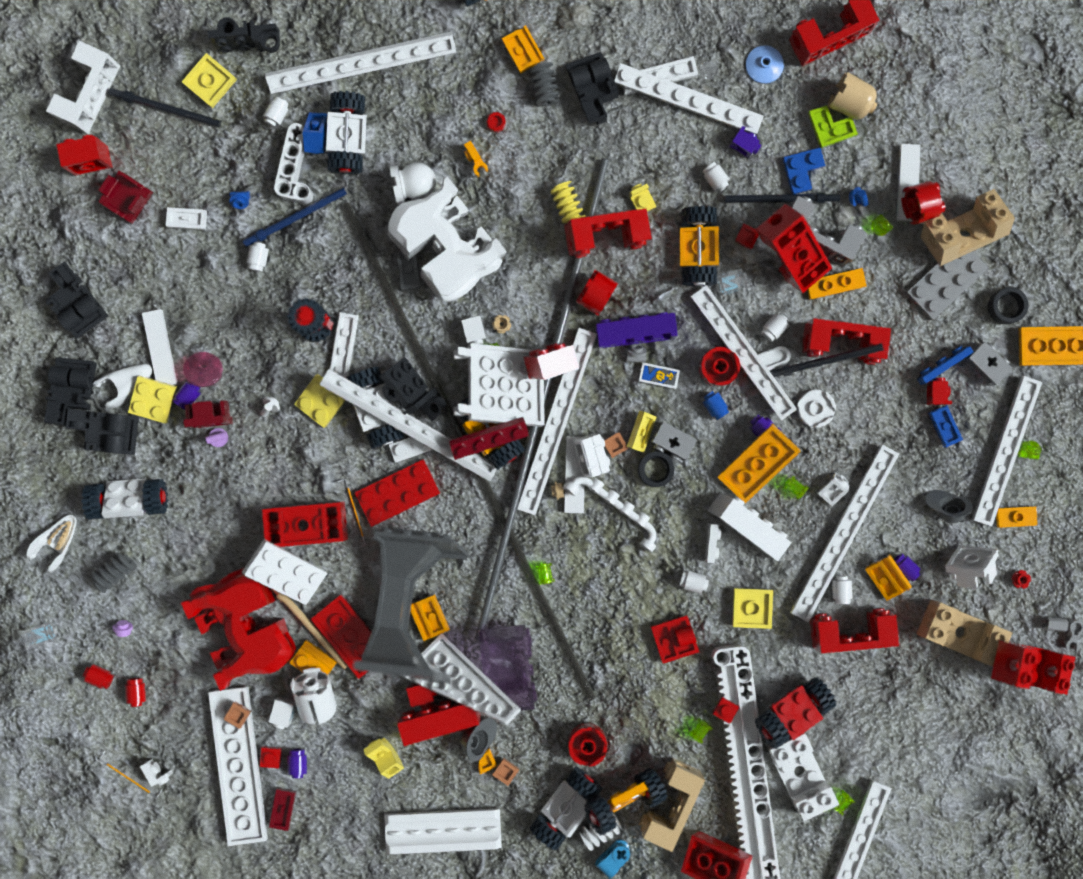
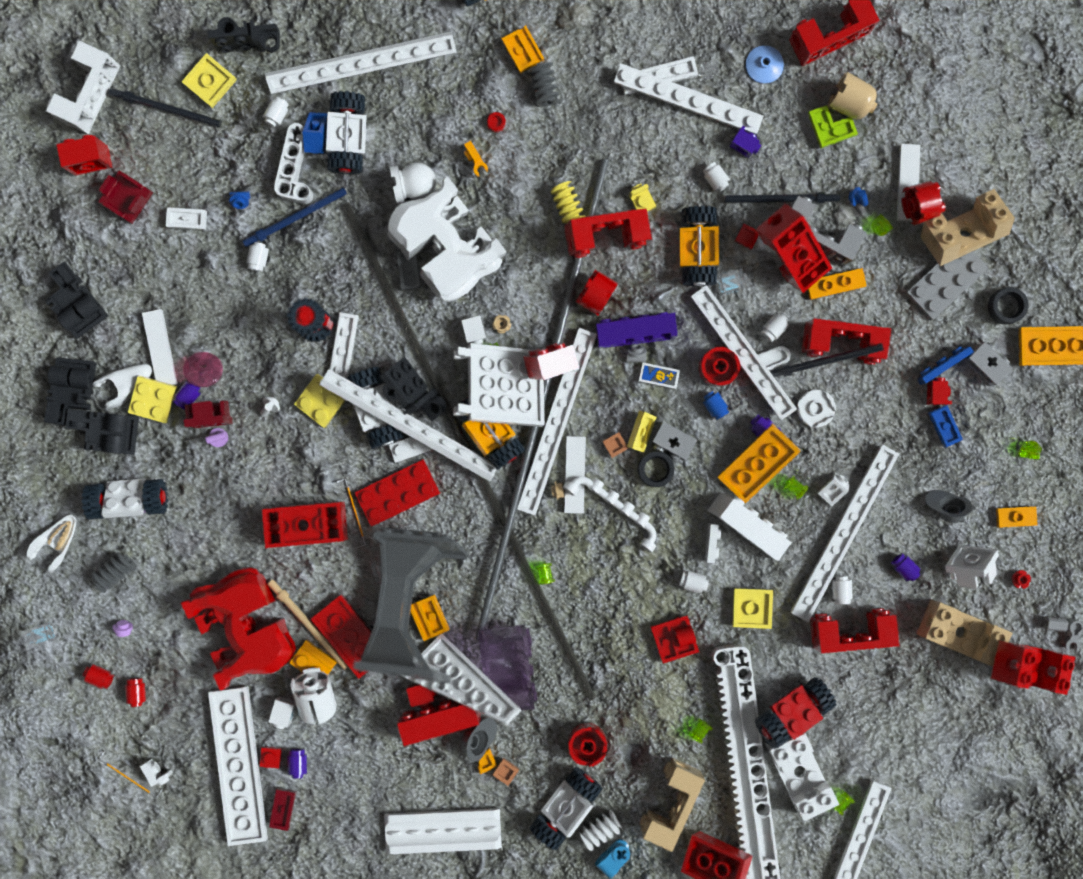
nougat plate [224,701,252,729] -> none
white plate [242,539,327,605] -> none
light yellow brick [363,738,404,779] -> none
dark red plate [449,417,529,460] -> none
black plate [566,52,618,125] -> none
white brick [573,434,610,478] -> none
black plate [584,768,667,836] -> none
red plate [712,696,739,724] -> none
blue plate [783,147,826,194] -> none
light orange plate [865,555,912,601] -> none
white plate [971,376,1042,527] -> none

